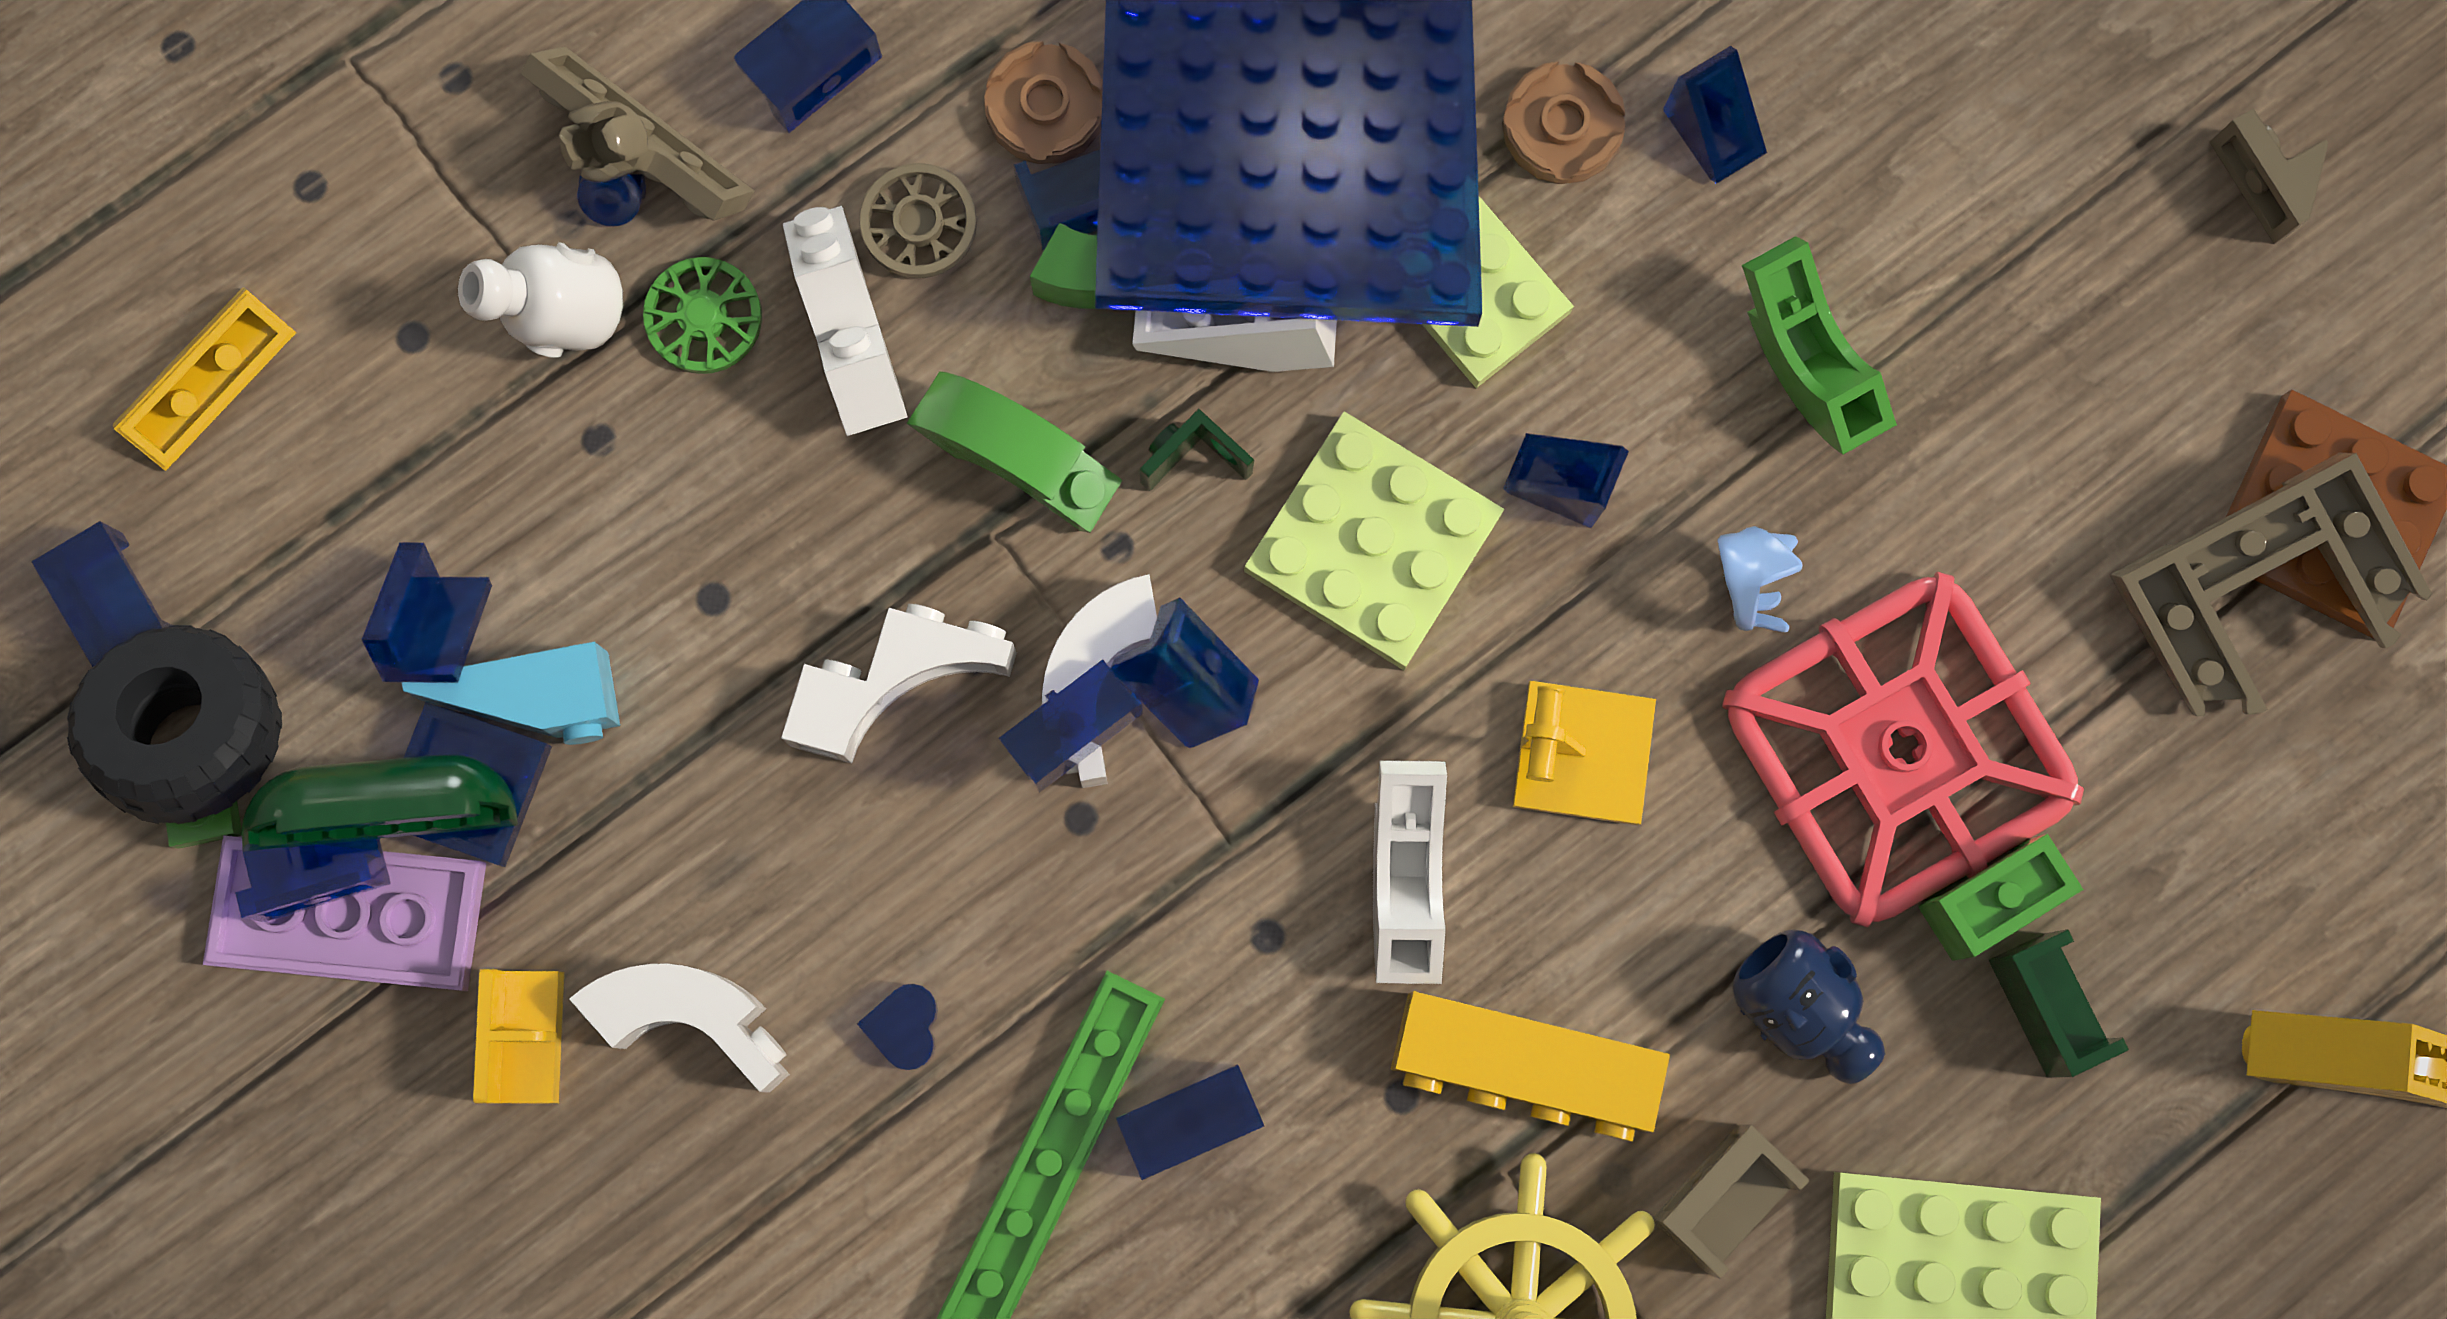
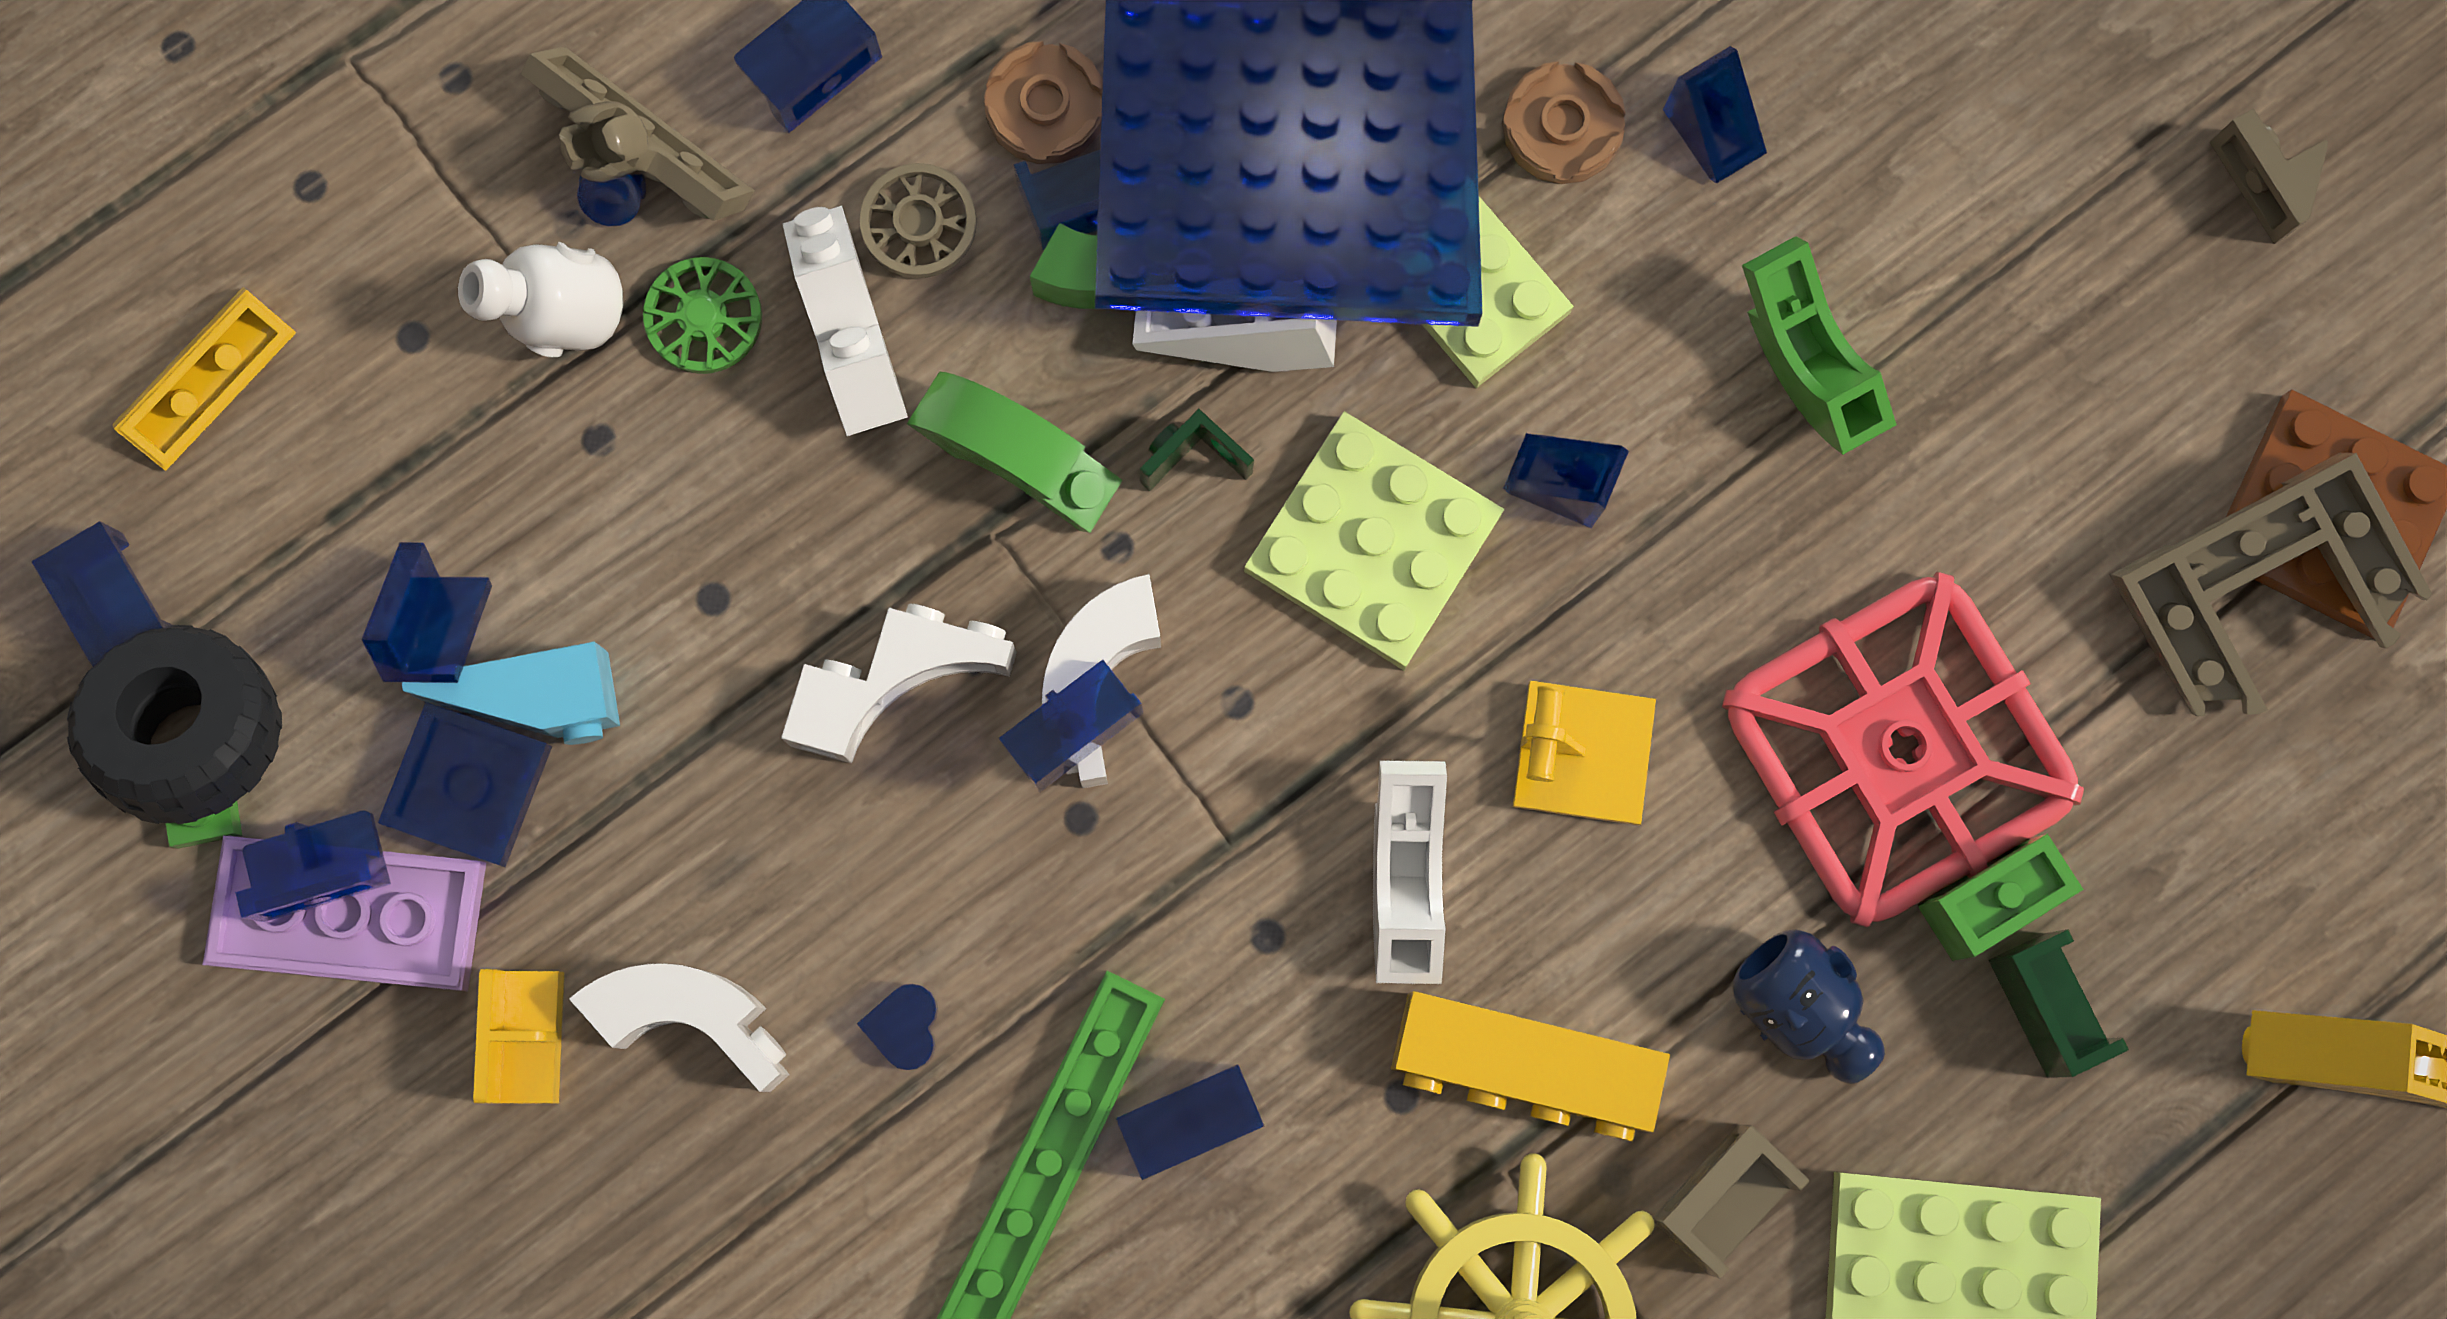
dark green brick [242,754,518,852] -> none
clear blue panel [1110,597,1259,748] -> none
light blue piece [1717,526,1803,633] -> none

